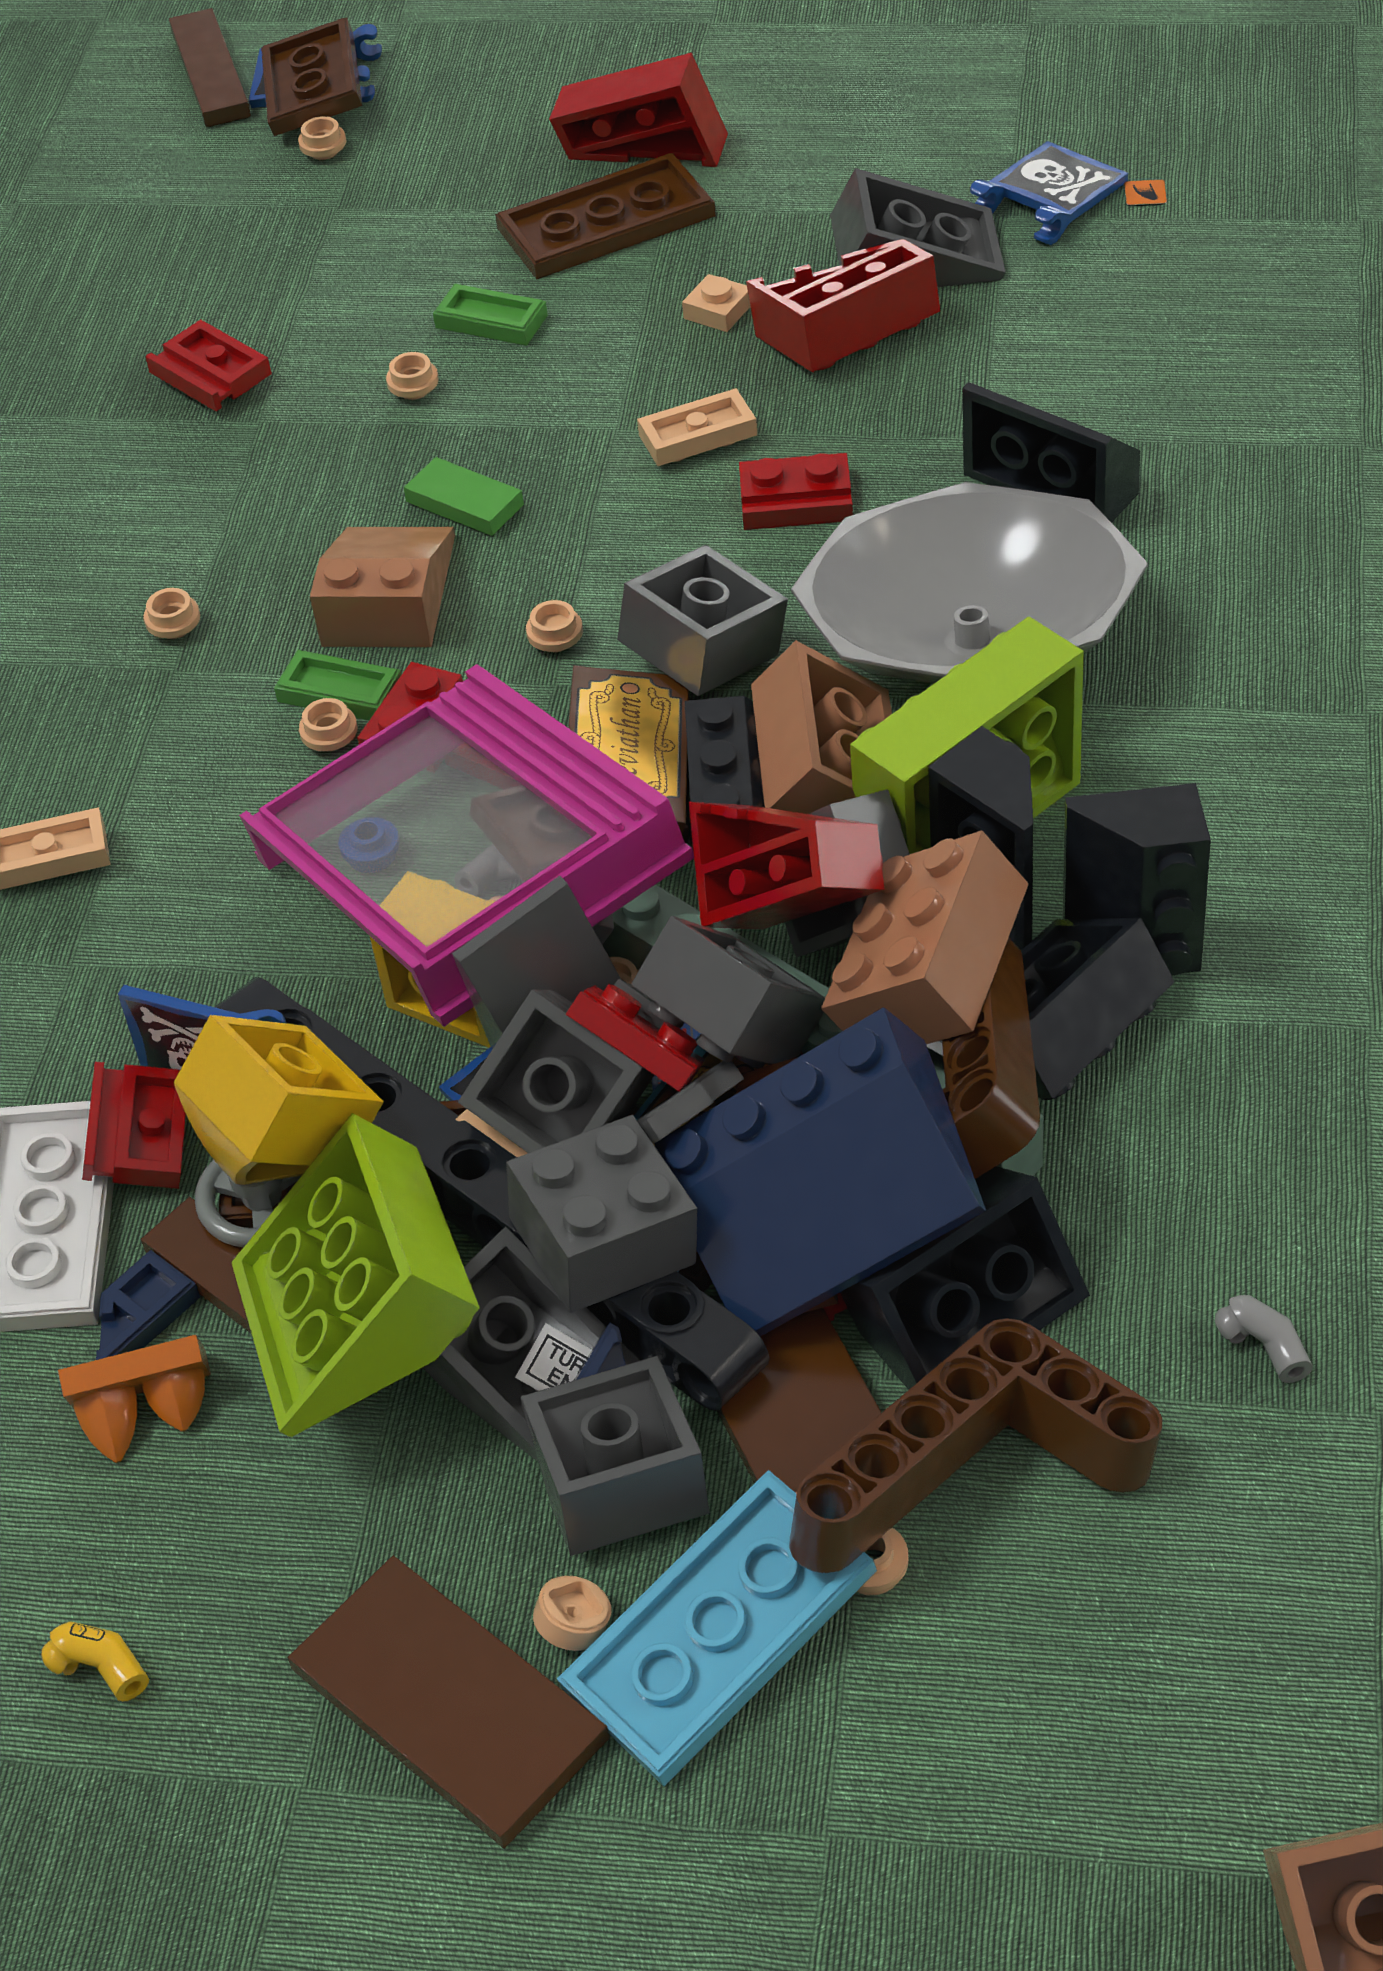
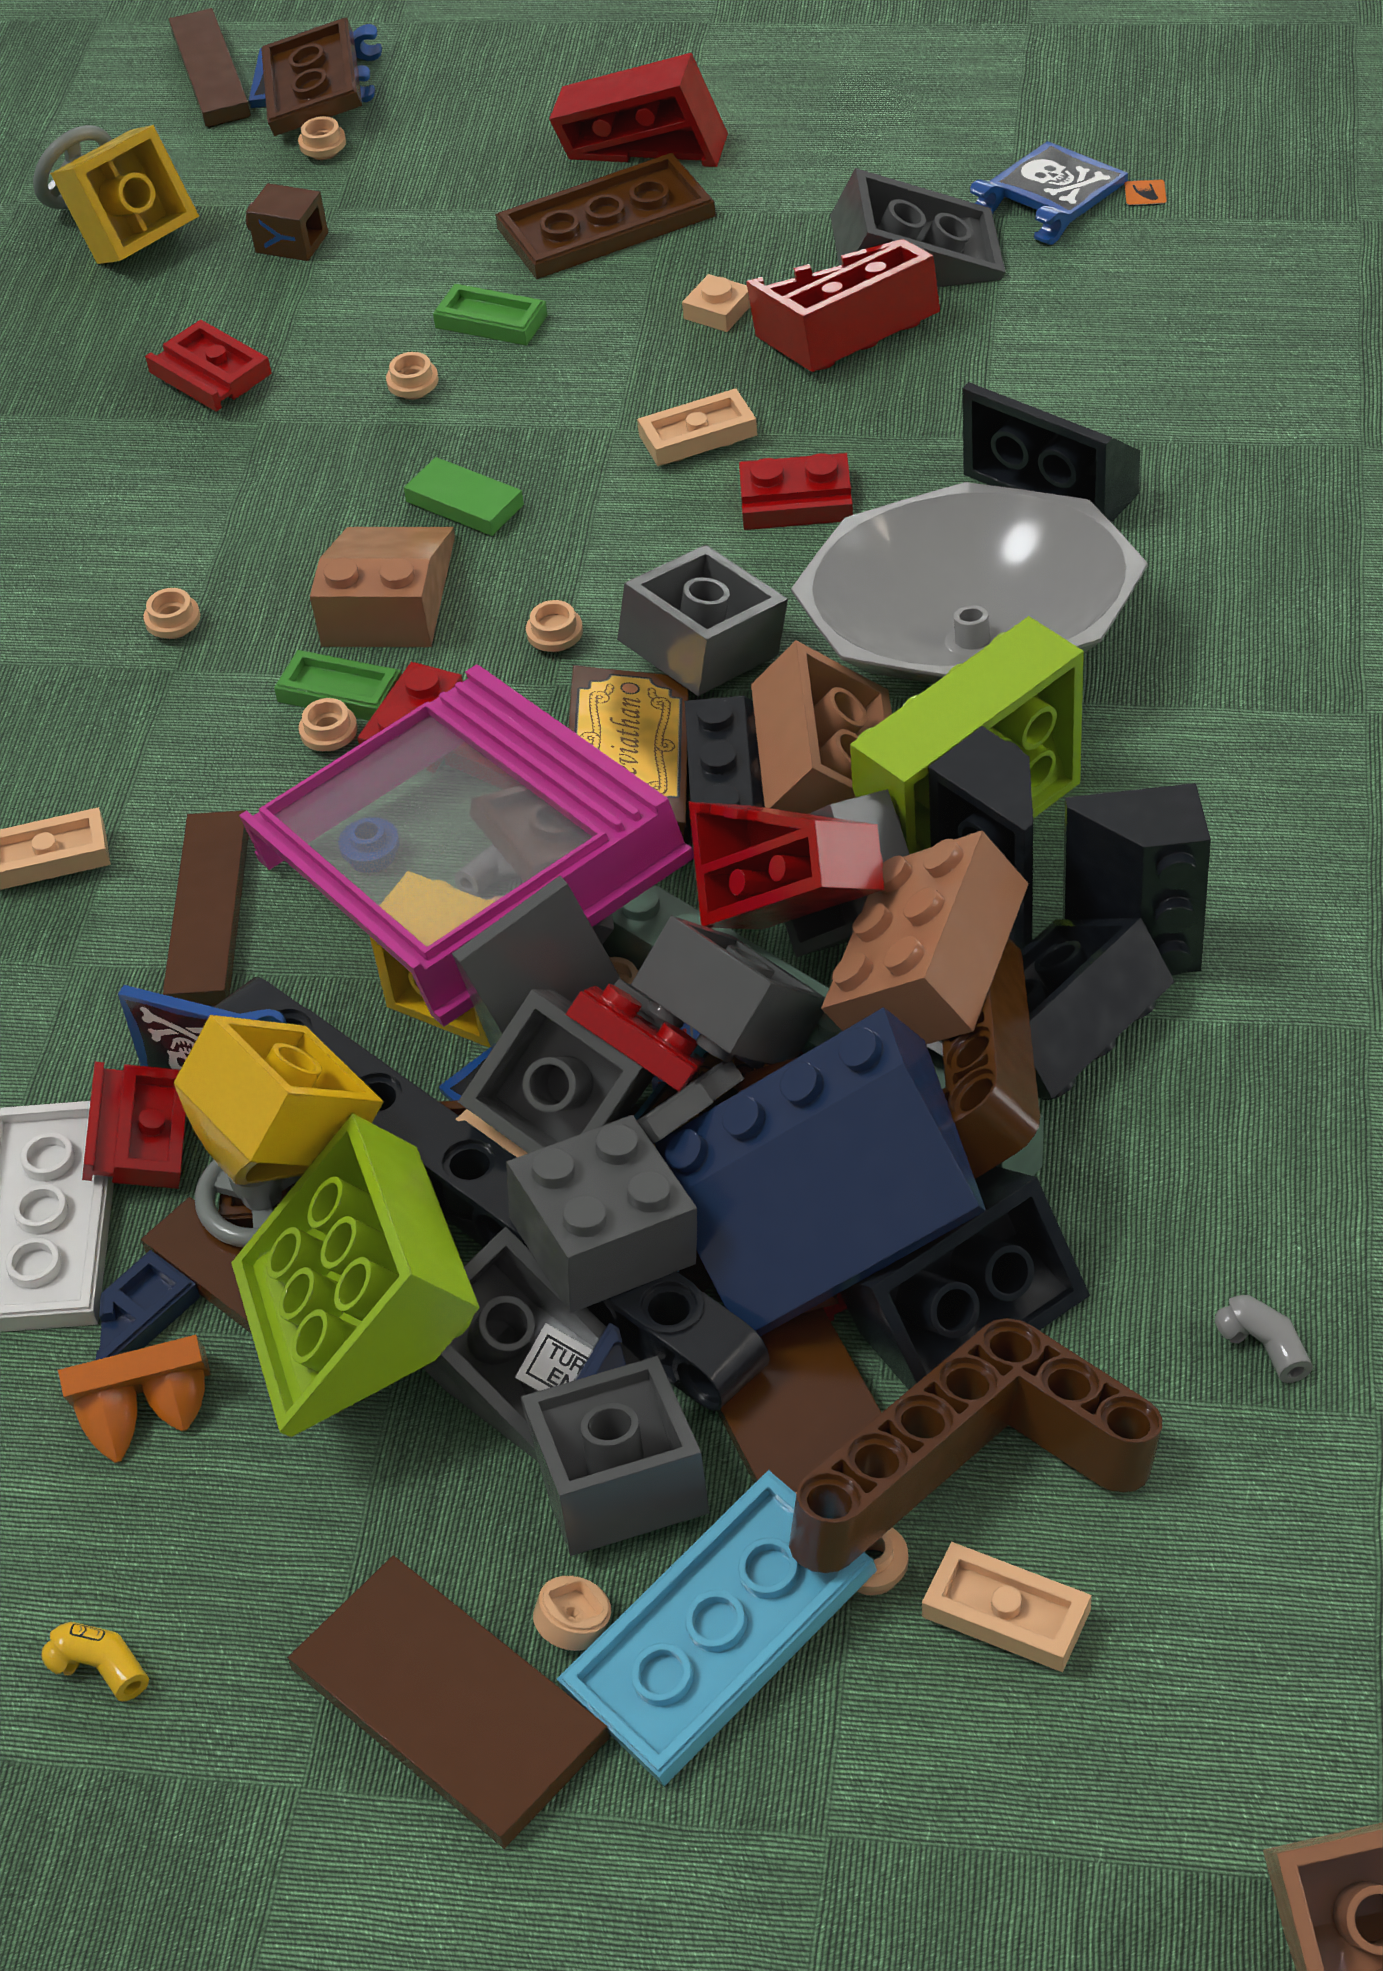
none -> yellow piece [33,125,199,264]
none -> reddish brown tile [163,810,249,1006]
none -> reddish brown brick [246,183,329,261]
none -> light nougat plate [922,1542,1092,1672]

